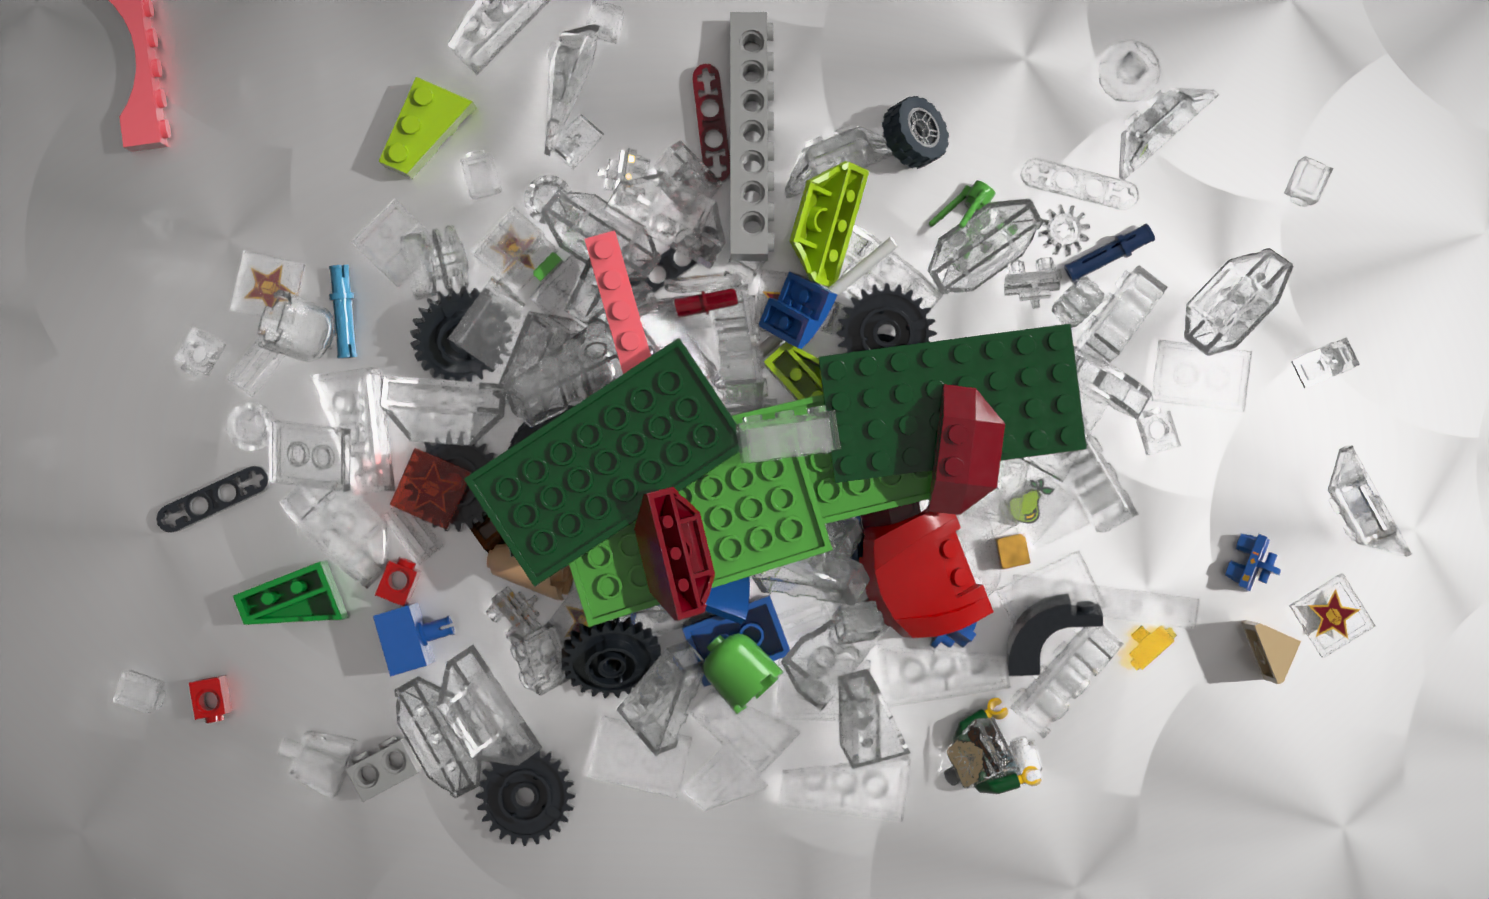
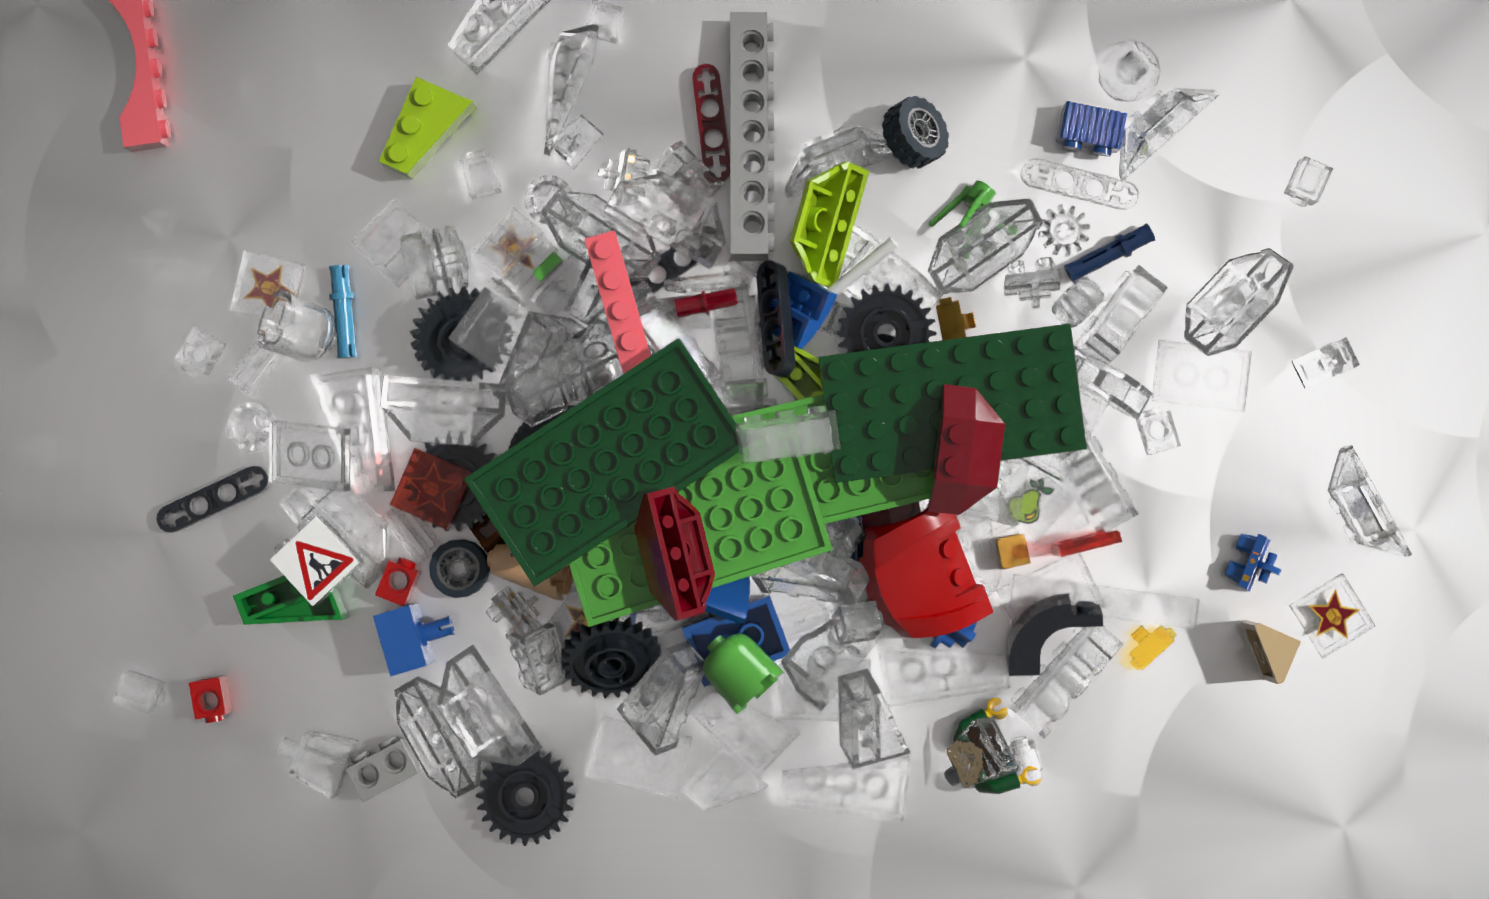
none -> piece [270,516,365,606]
none -> wheel [429,539,490,598]
none -> black beam [756,260,795,378]
none -> pearl gold piece [936,297,976,340]
none -> clear red tile [1050,529,1122,557]
none -> blue brick [1056,101,1127,157]

